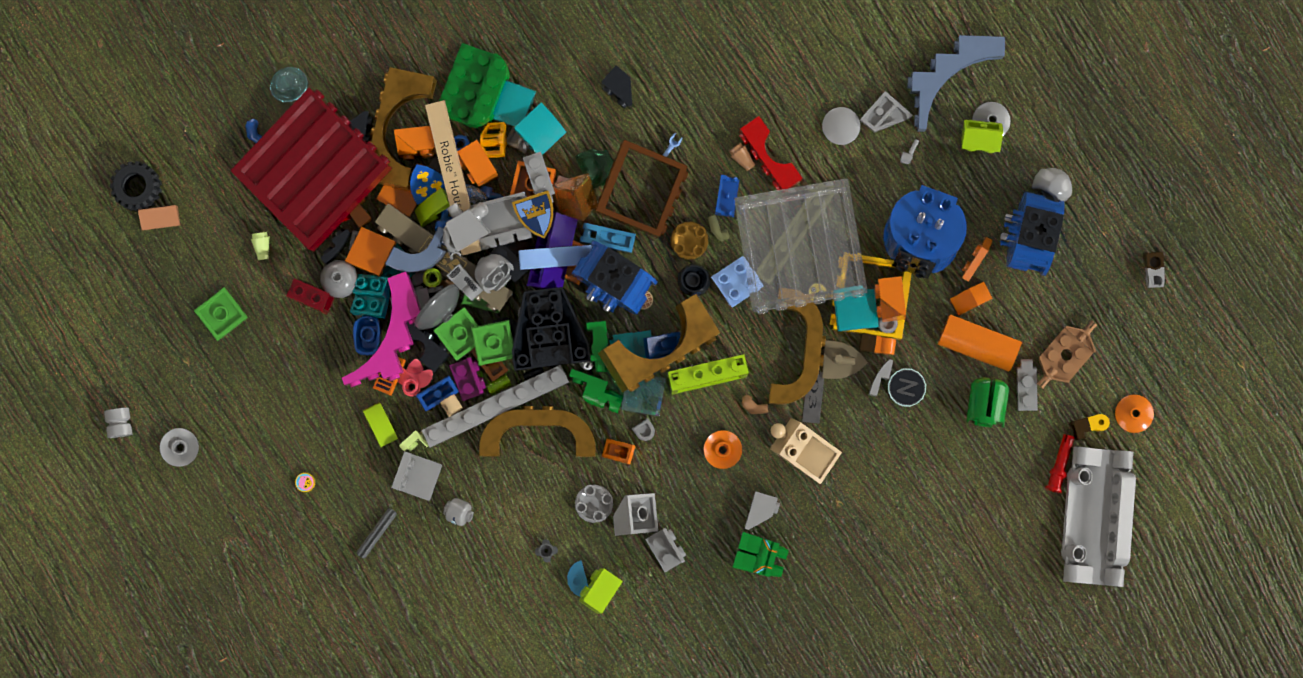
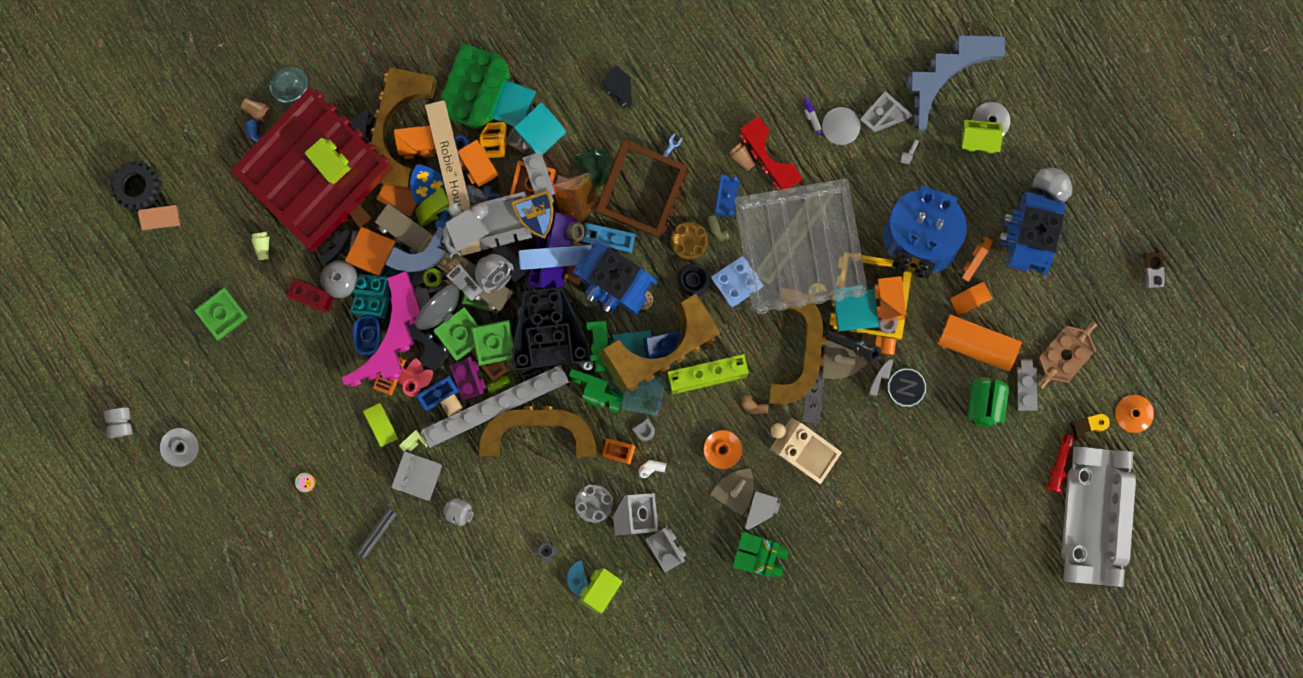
none -> medium nougat cone [241,98,271,122]
none -> lime brick [305,138,351,184]
none -> dark tan tile [566,222,584,242]
none -> white arm [639,460,666,478]
none -> dark tan shield [710,468,754,516]
none -> light grey piece [803,98,822,134]
none -> black pin [826,329,881,363]

